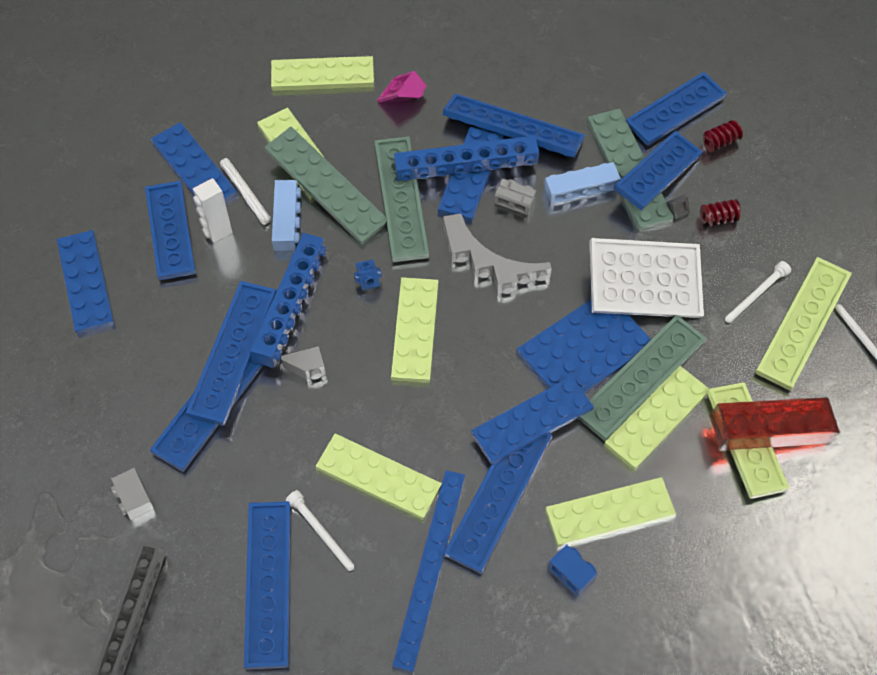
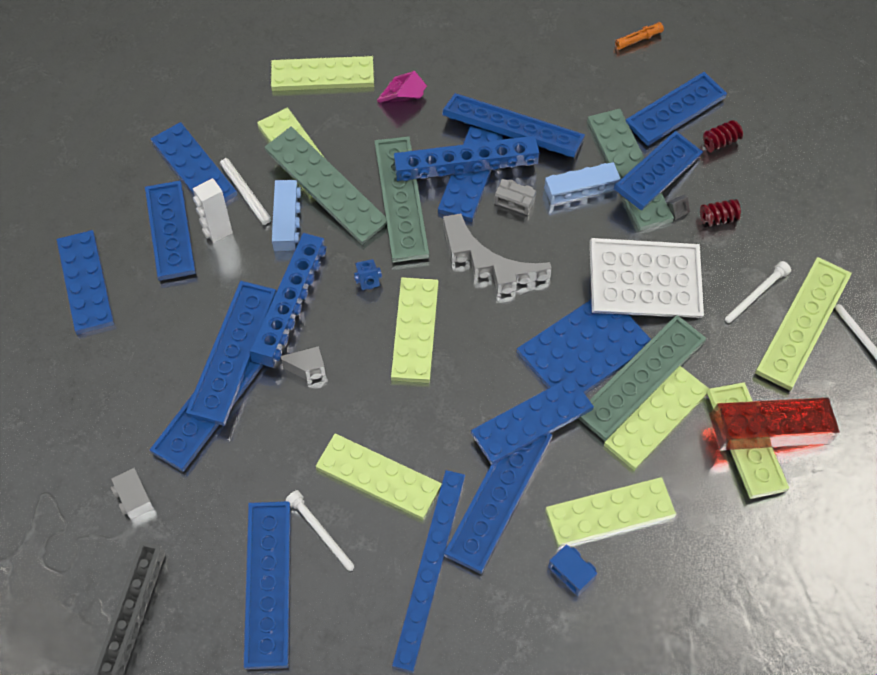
none -> orange pin [615,22,664,50]

